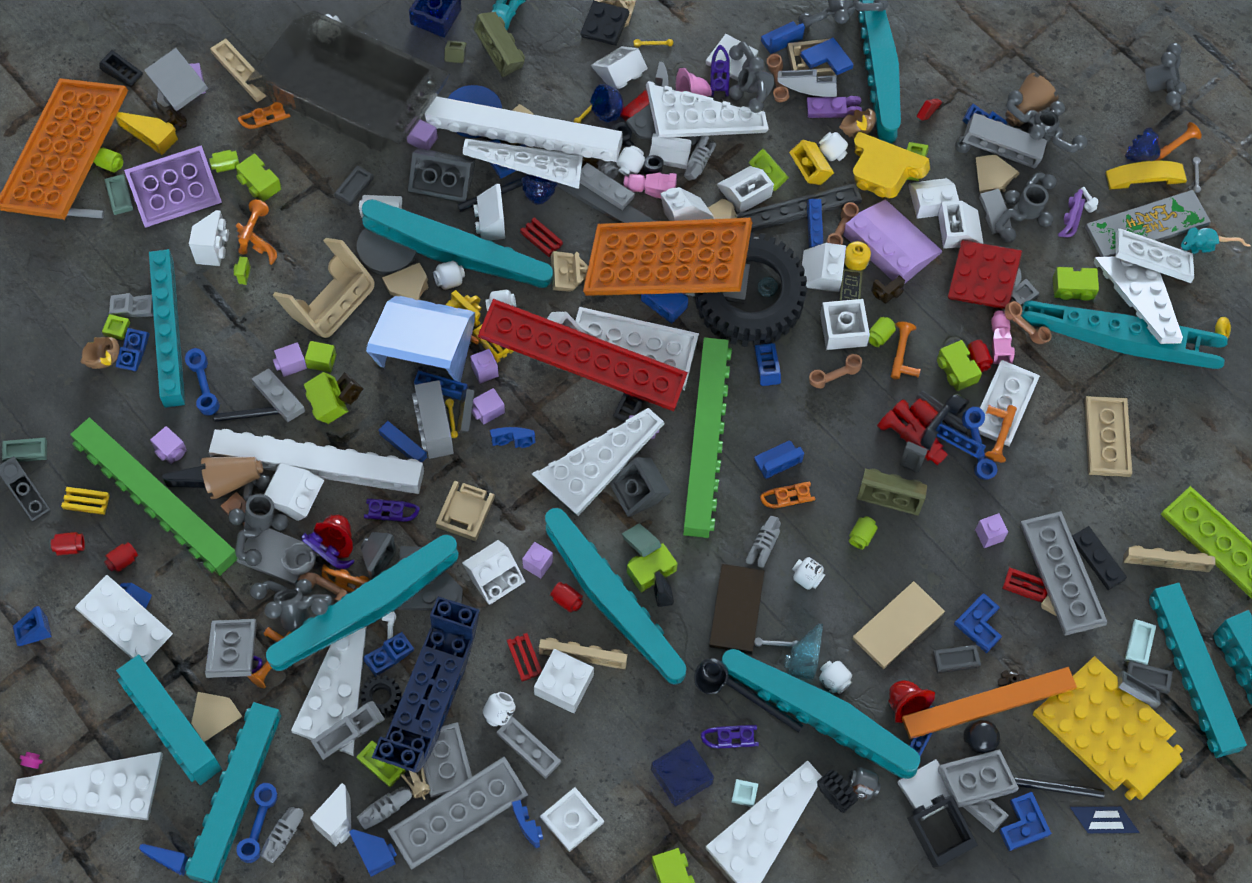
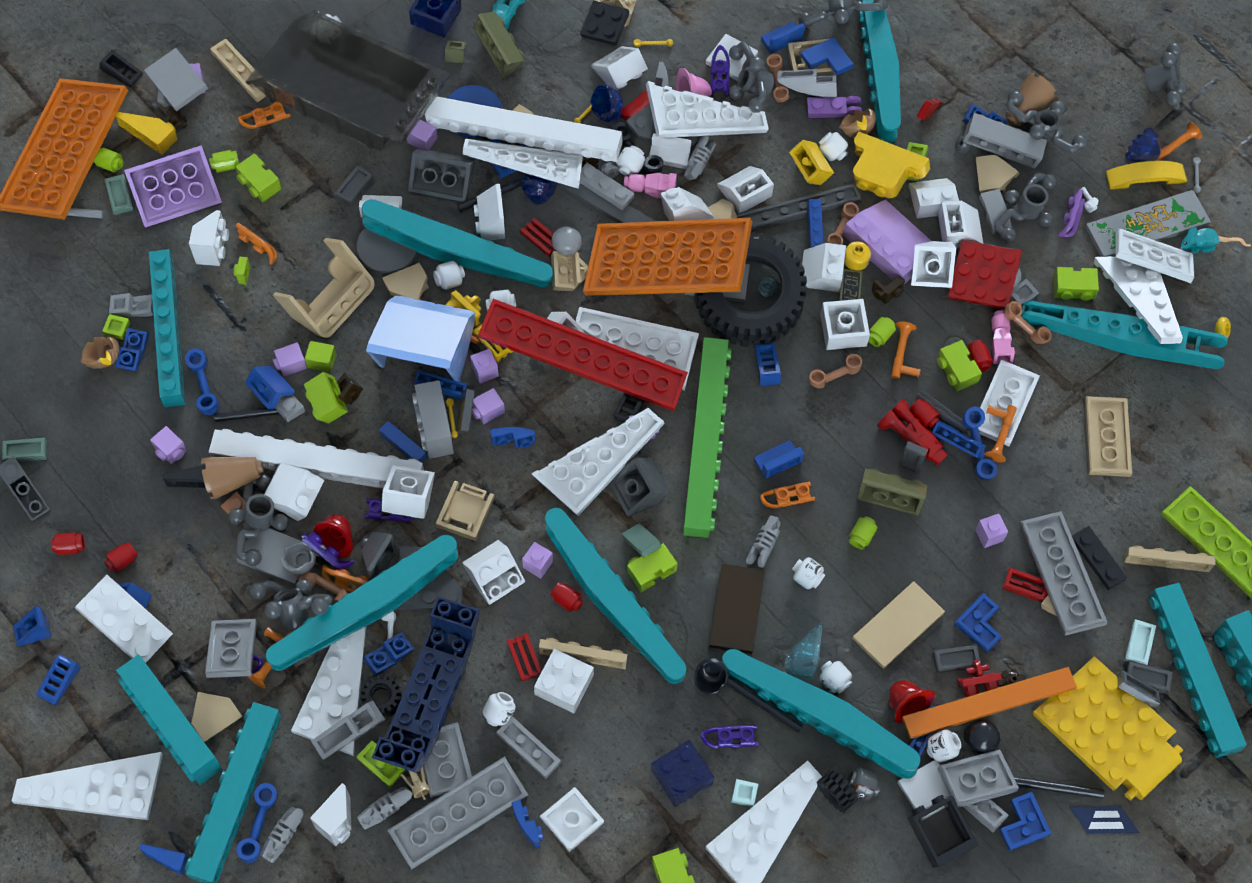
dark pink plate [20,752,43,769] -> none
yellow tile [61,487,110,515] -> none
bright green brick [70,417,237,576] -> none
orange piece [238,199,269,255] -> none
blue slope [349,829,397,877] -> none
blue slope [641,293,688,324] -> none
black slope [653,571,674,607] -> none
lime plate [749,149,789,191] -> none
light grey hinge [754,637,800,649] -> none
black piece [920,394,970,451] -> none
none -> blue slope [36,654,81,706]
none -> blue panel [245,366,295,409]
none -> white slope [382,465,435,519]
none -> light grey hair [551,226,582,255]
none -> white slope [911,241,956,288]
none -> white head [926,730,961,763]
none -> red hips [957,660,1002,697]

